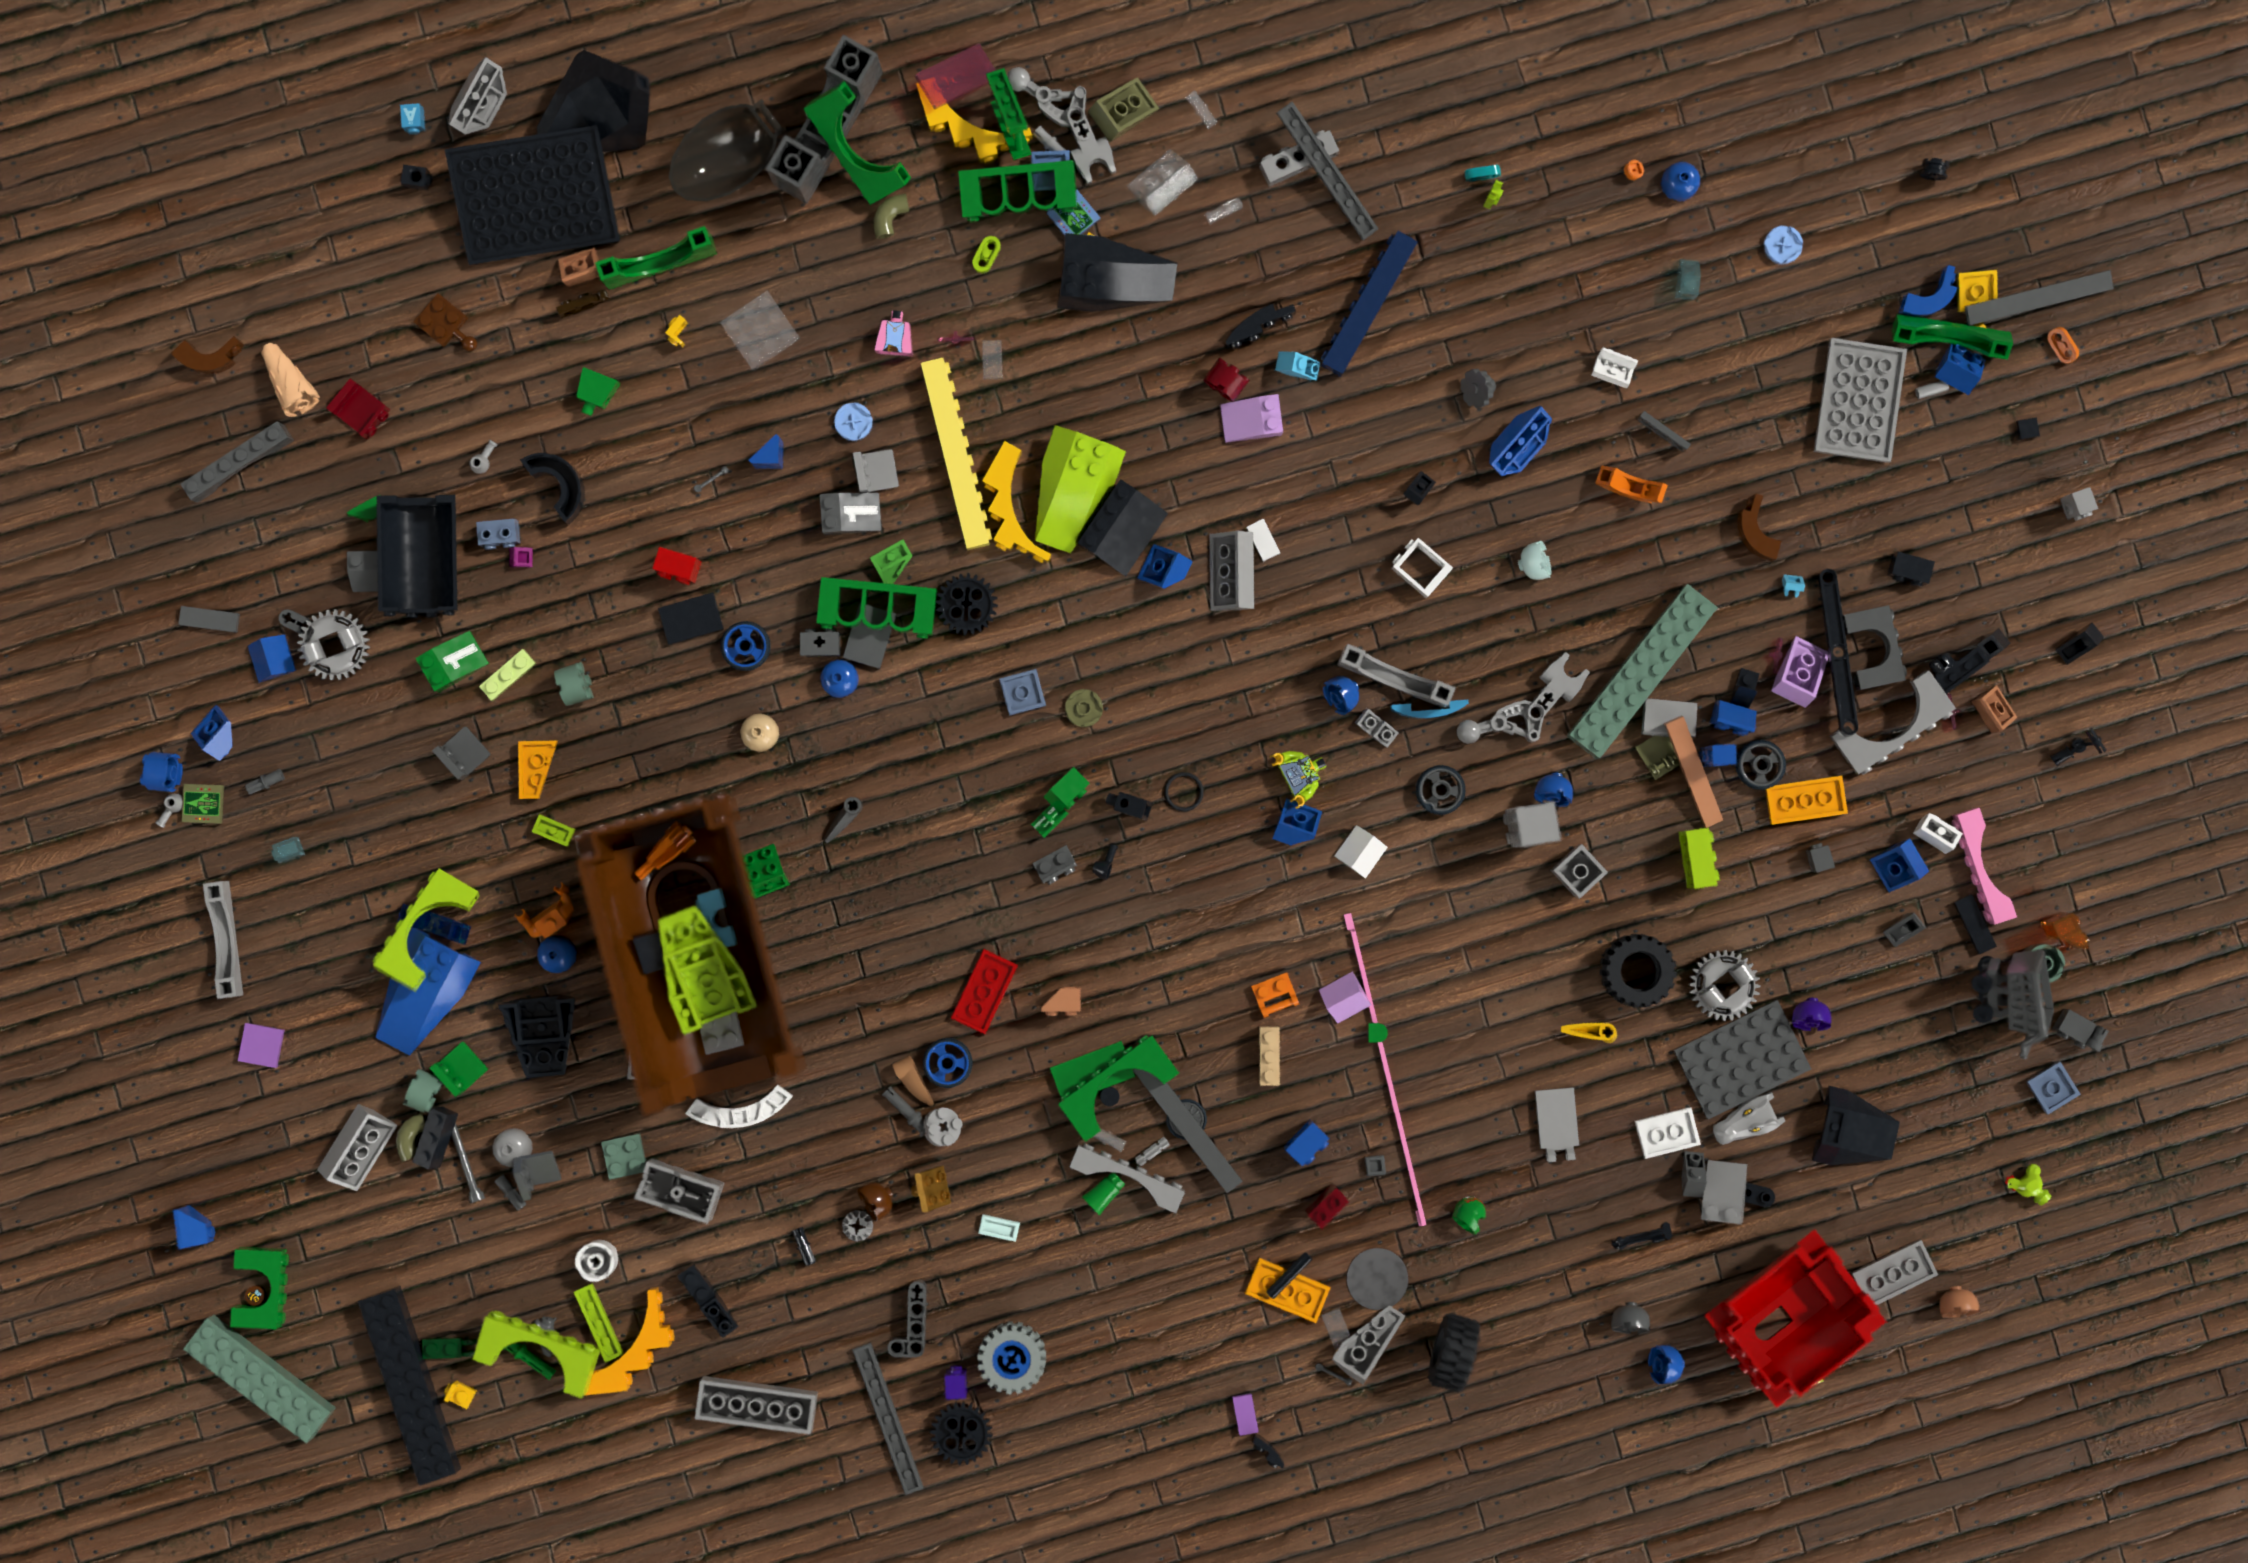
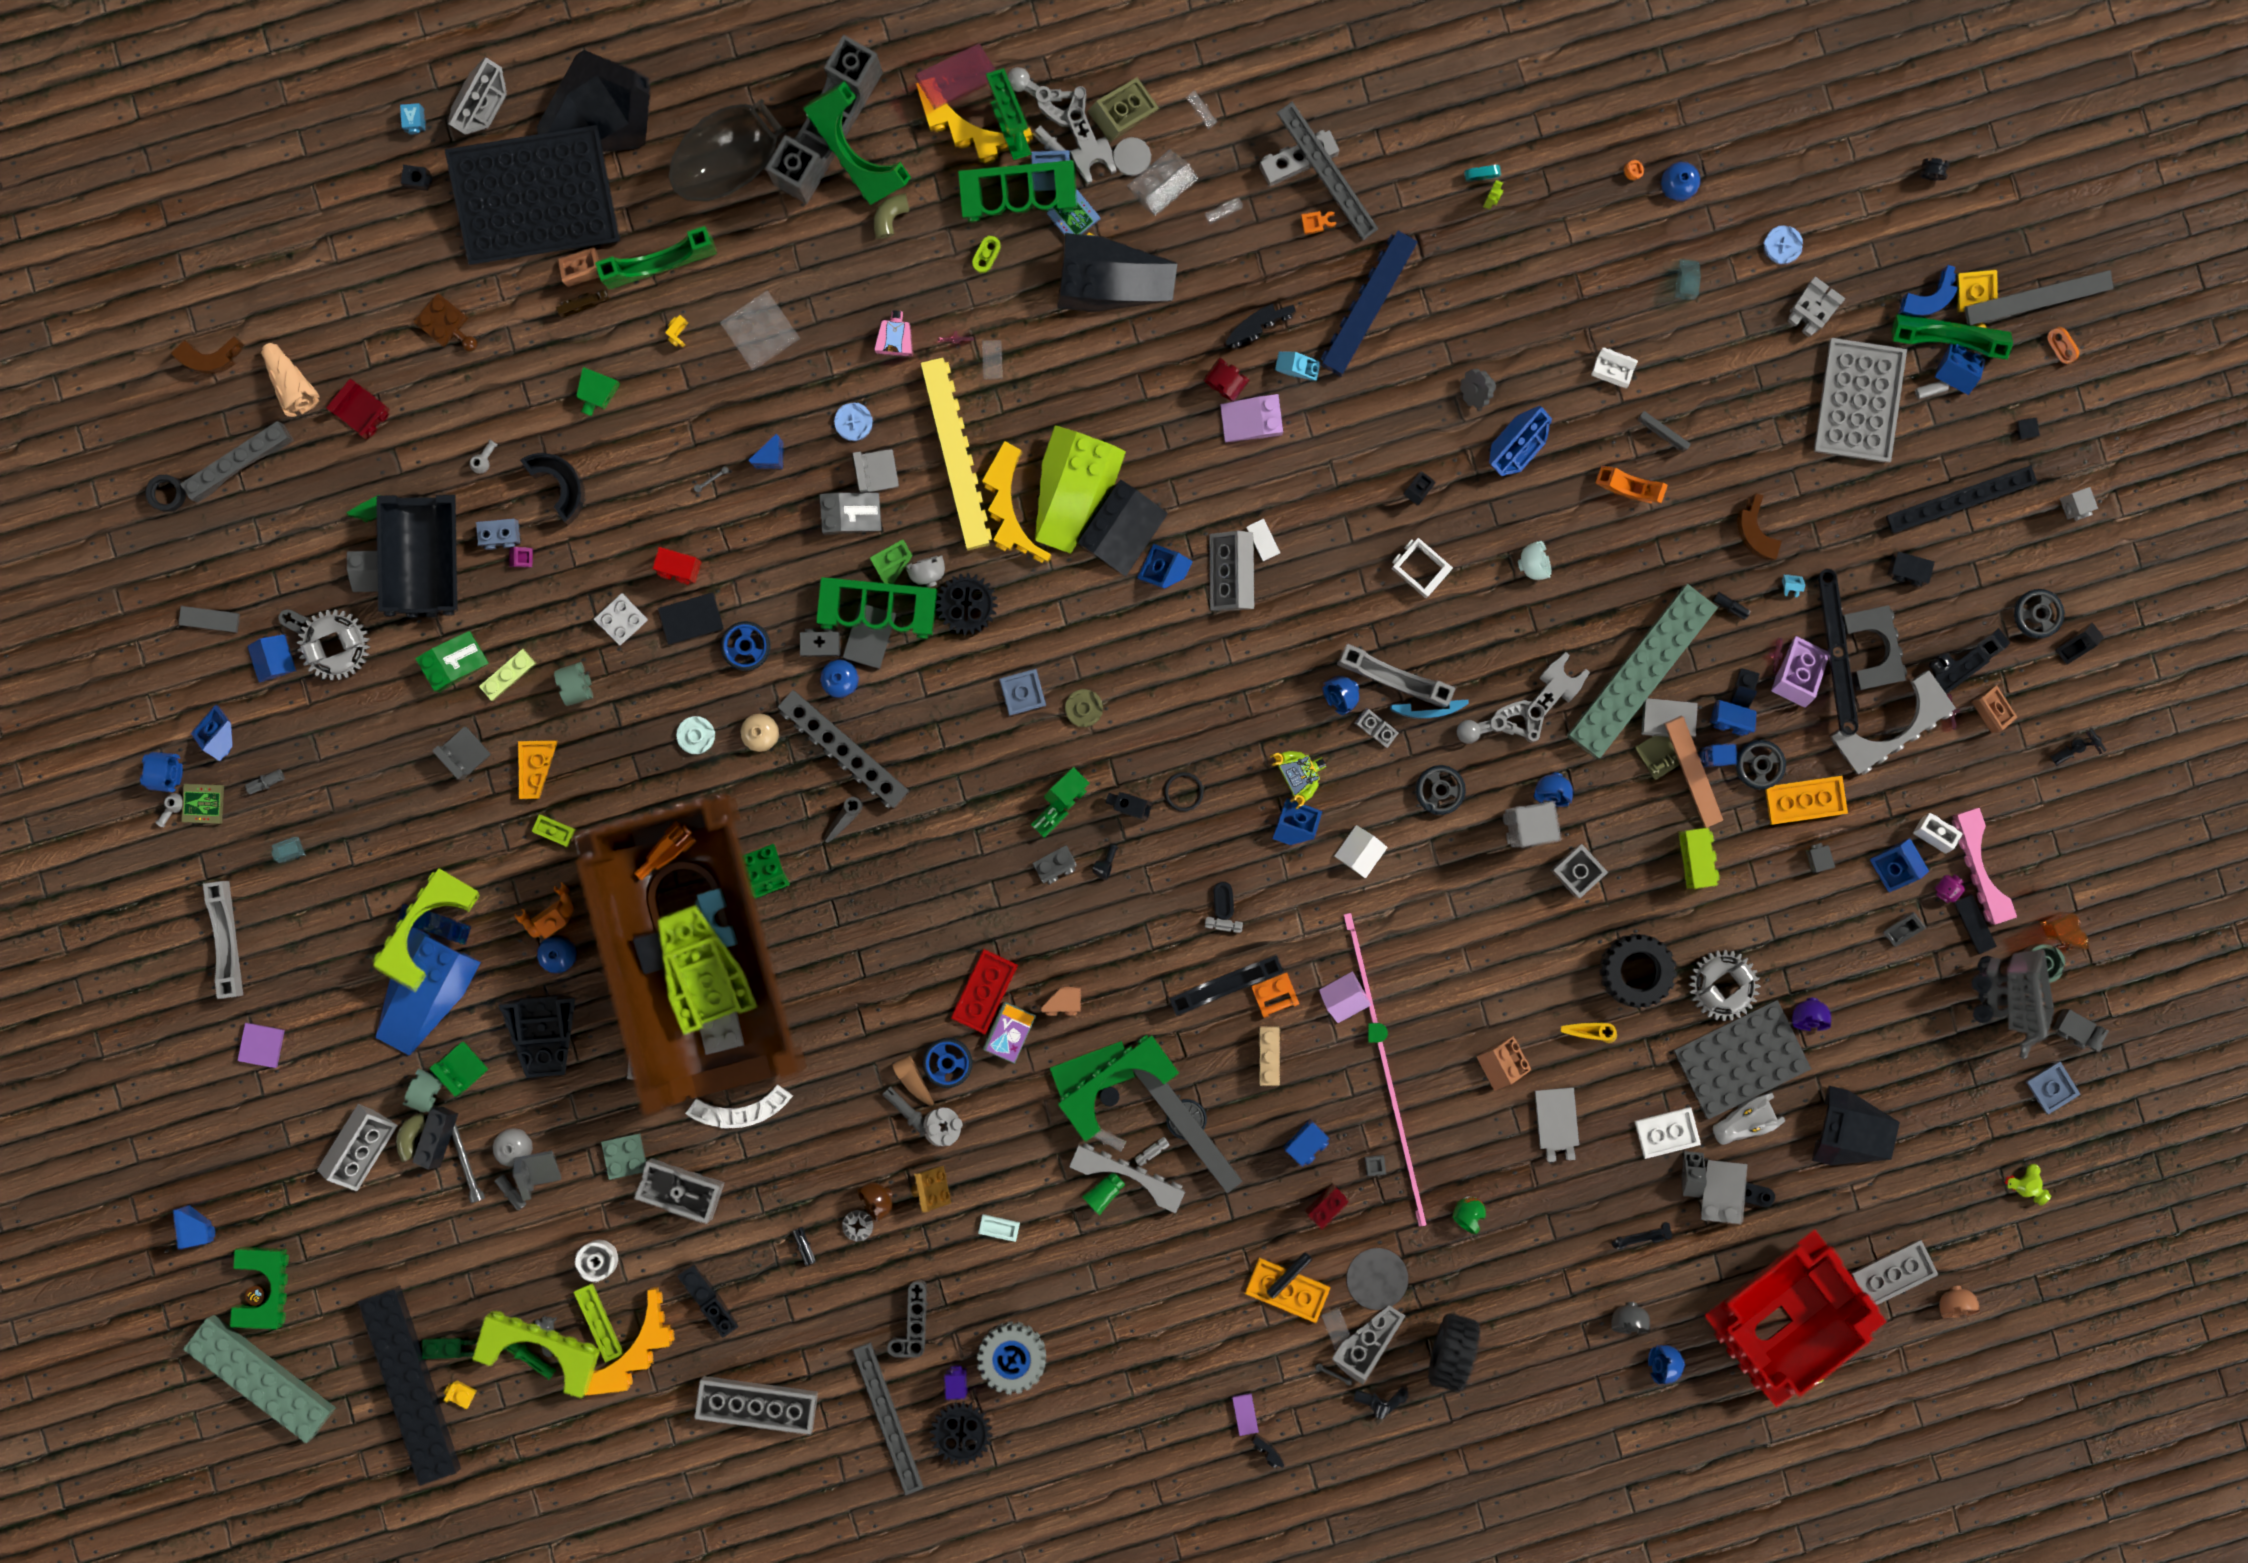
none -> black tyre [146,474,186,512]
none -> light grey hinge [594,593,648,645]
none -> light aqua tile [677,716,715,754]
none -> dark grey brick [778,690,910,808]
none -> light grey cylinder [906,555,945,588]
none -> piece [983,1001,1036,1064]
none -> light grey tile [1113,137,1151,177]
none -> black arch [1169,954,1284,1016]
none -> light grey axle [1205,917,1243,933]
none -> black tile [1213,882,1234,920]
none -> orange plate [1301,211,1336,235]
none -> black pin [1353,1386,1409,1419]
none -> nougat slope [1477,1036,1531,1091]
none -> black axle [1712,591,1750,620]
none -> light grey hips [1787,276,1845,337]
none -> black plate [1886,465,2038,534]
none -> magenta head [1935,874,1965,903]
none -> dark grey wheel [2014,589,2065,639]

